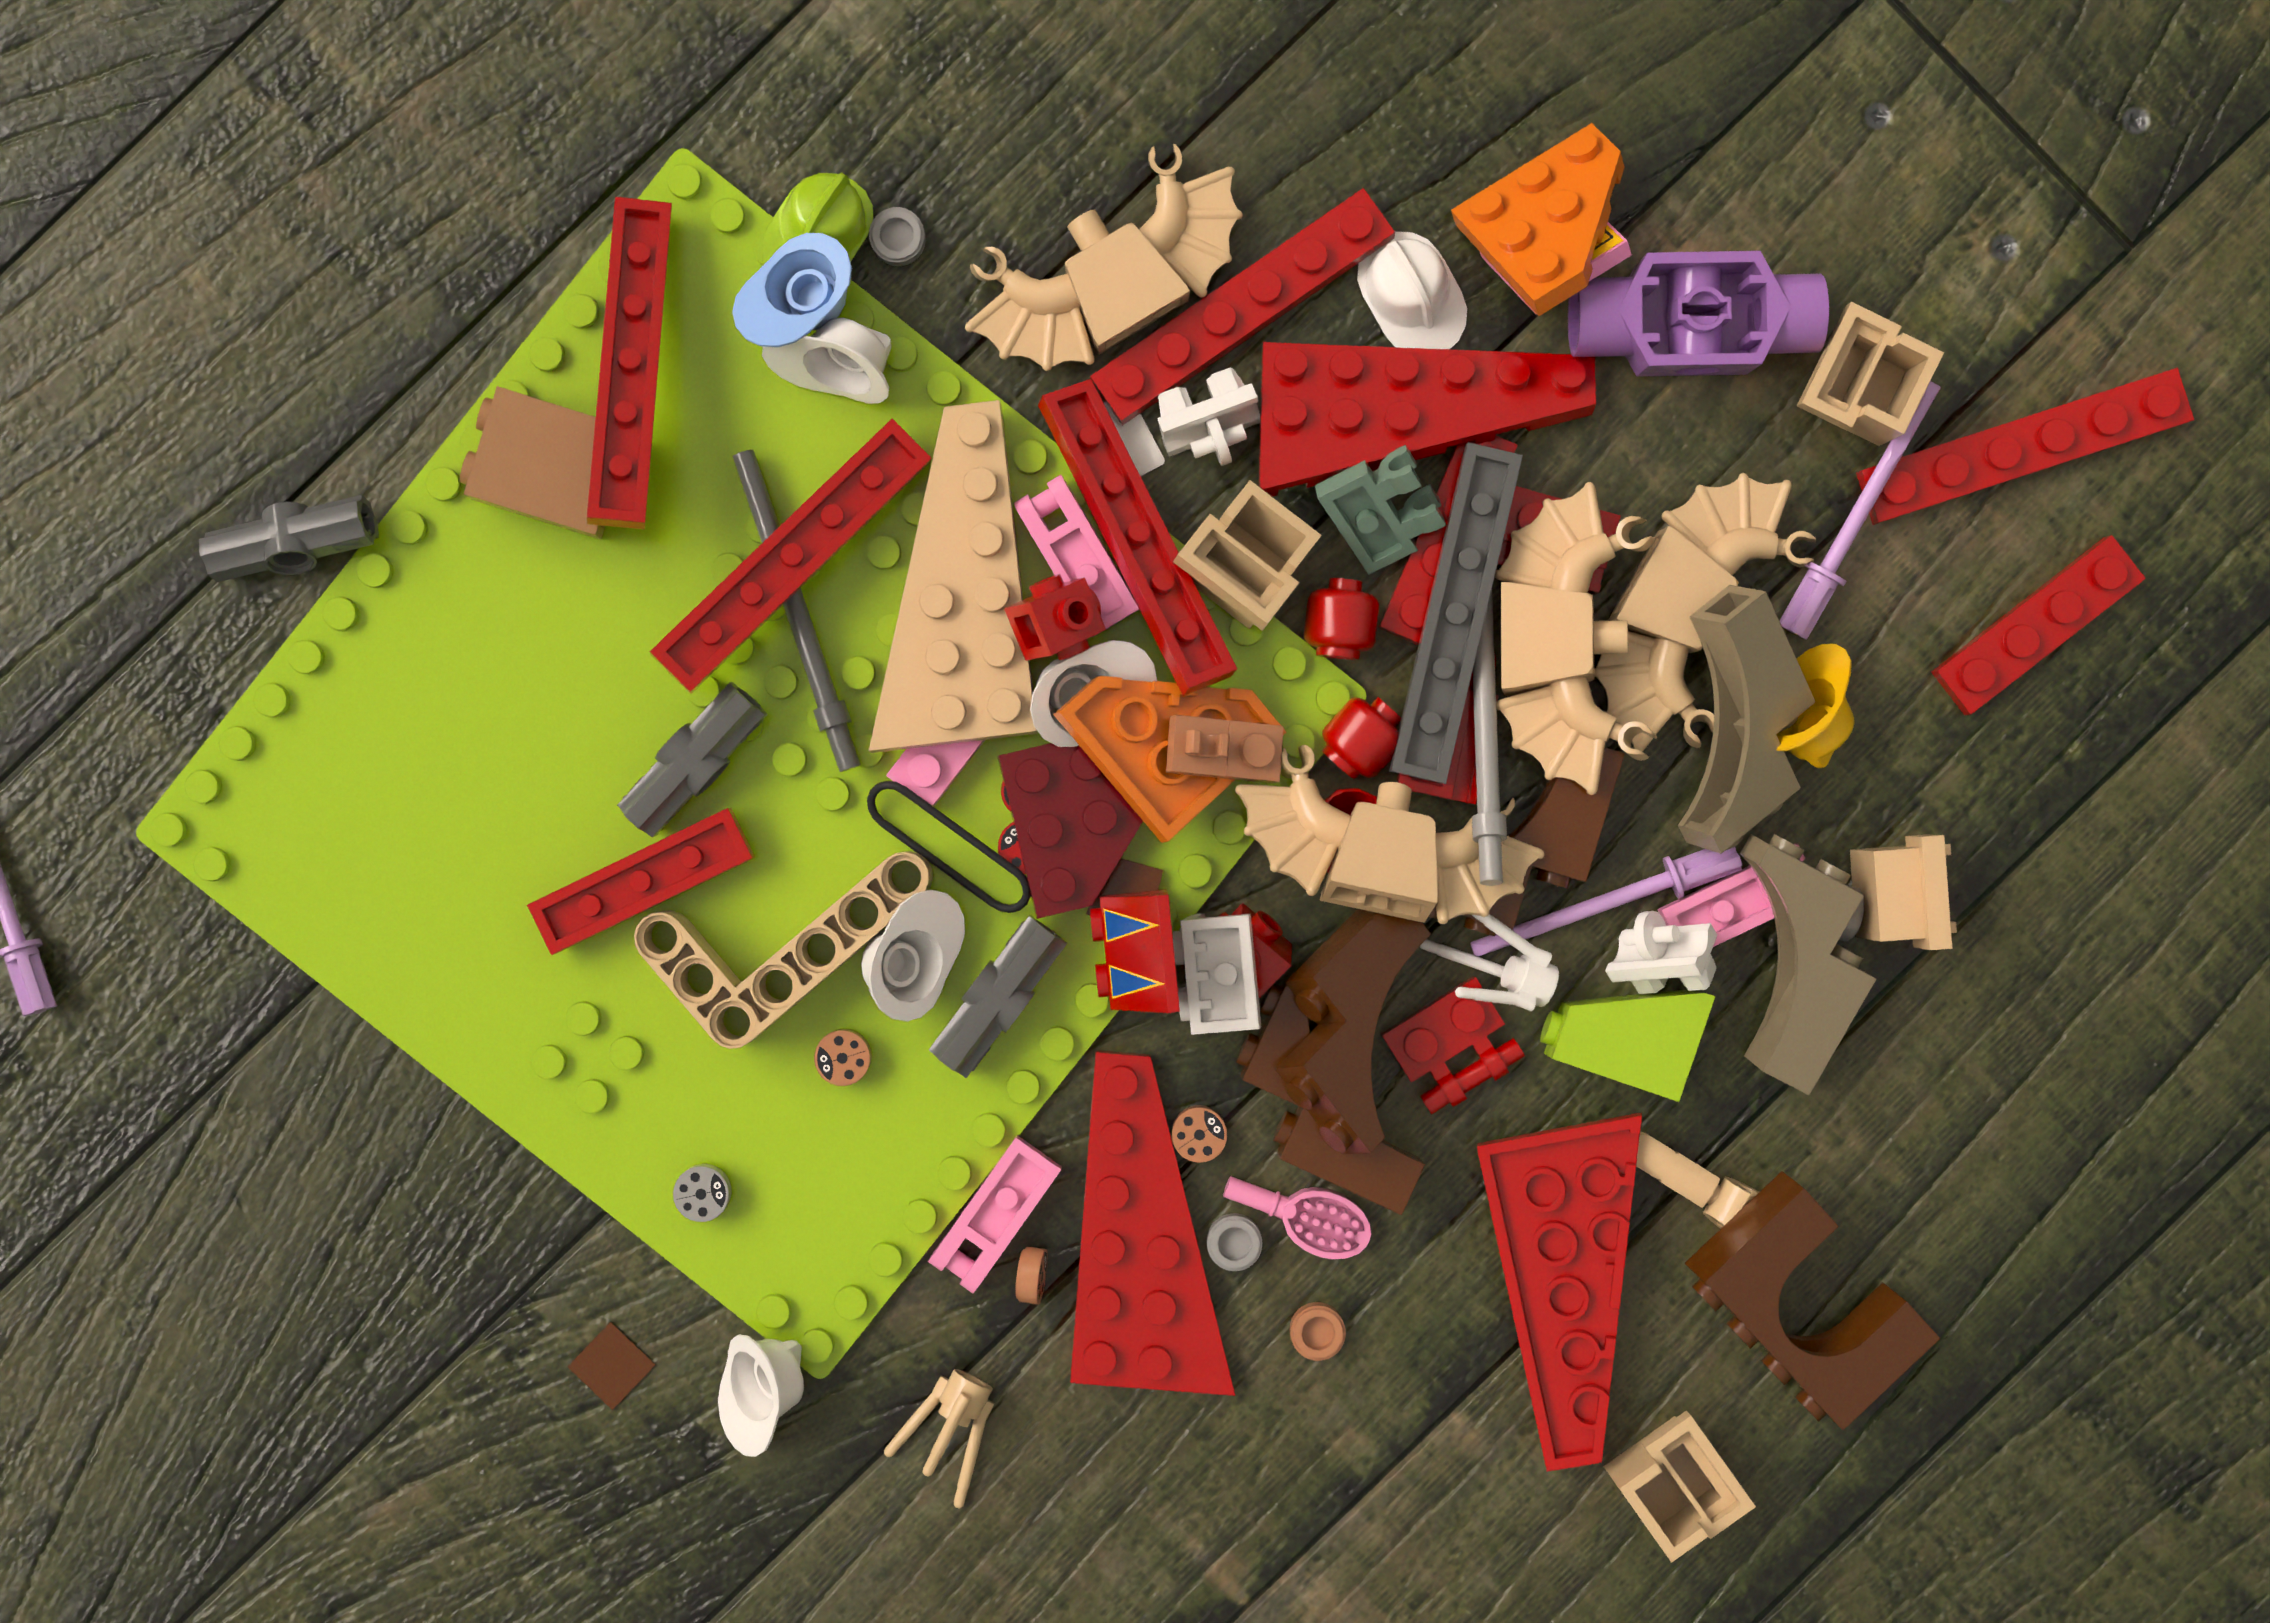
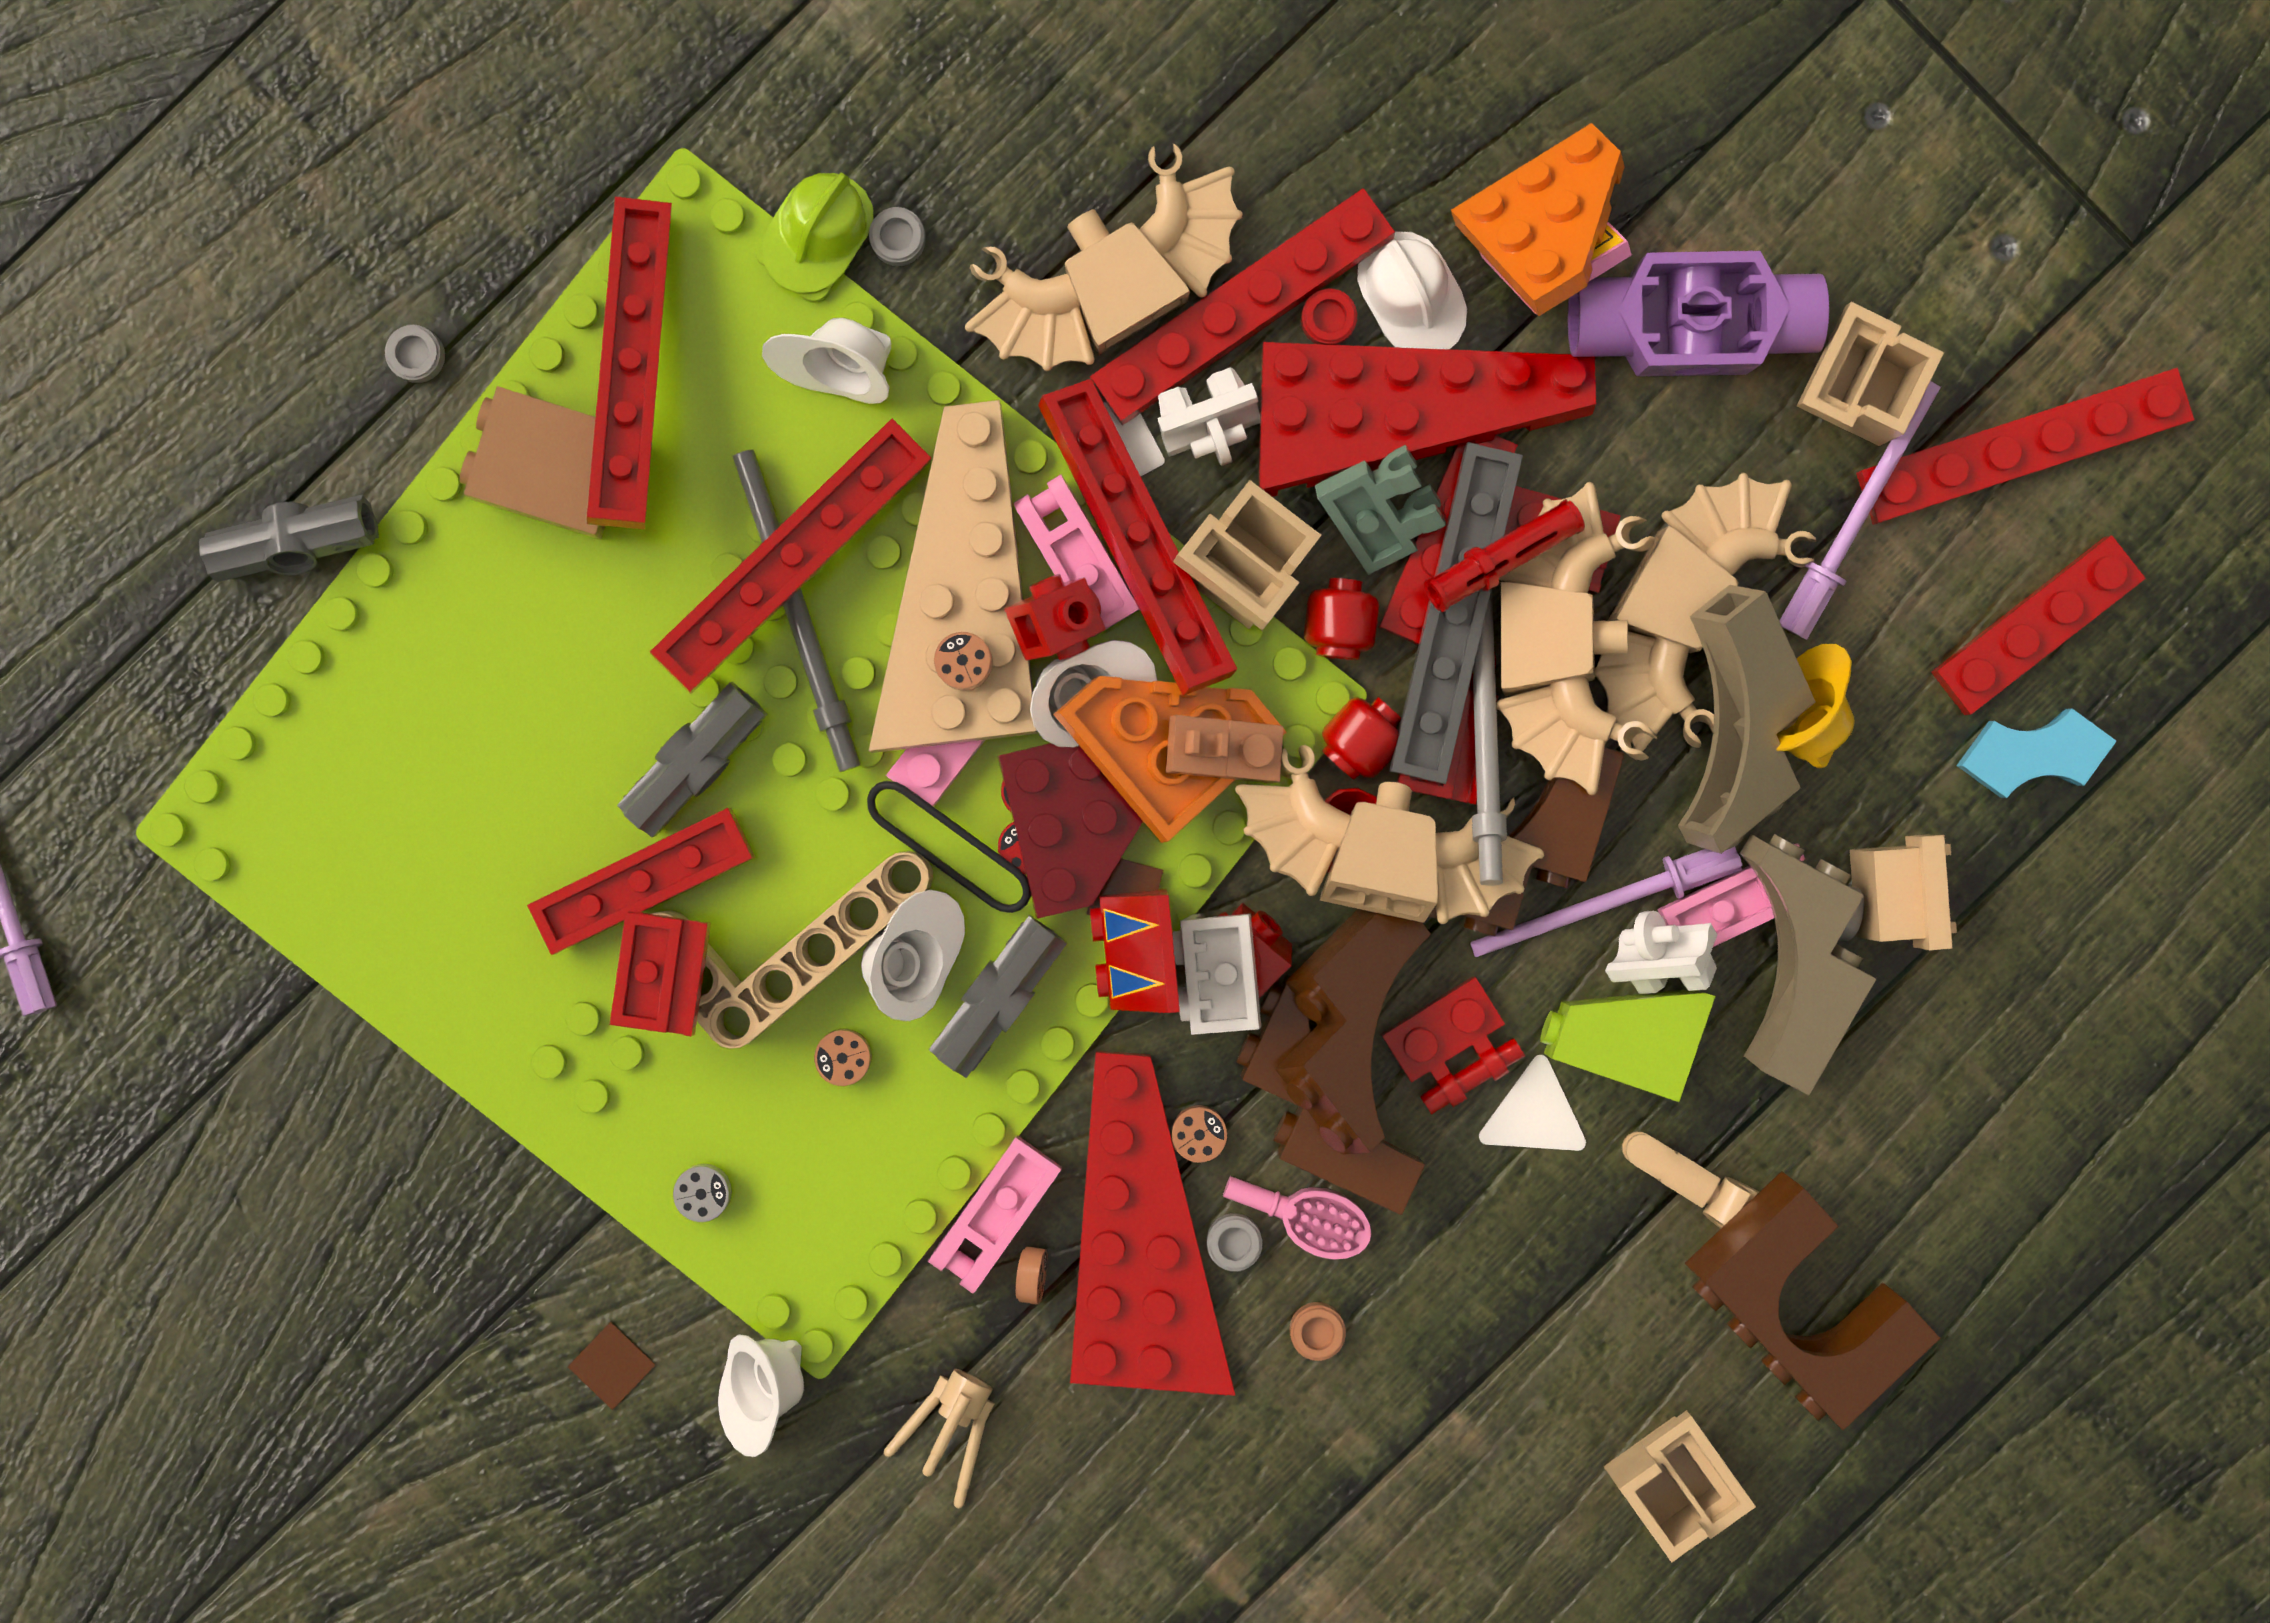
light blue piece [732,233,852,347] -> none
white plant [1419,914,1559,1011] -> none
red wing [1477,1112,1642,1472] -> none
none -> light grey tile [385,325,445,383]
none -> red plate [609,911,711,1037]
none -> nougat tile [934,632,993,691]
none -> red tile [1301,289,1357,345]
none -> red pin [1424,499,1585,612]
none -> white sticker [1479,1055,1586,1151]
none -> medium azure tile [1956,708,2116,798]

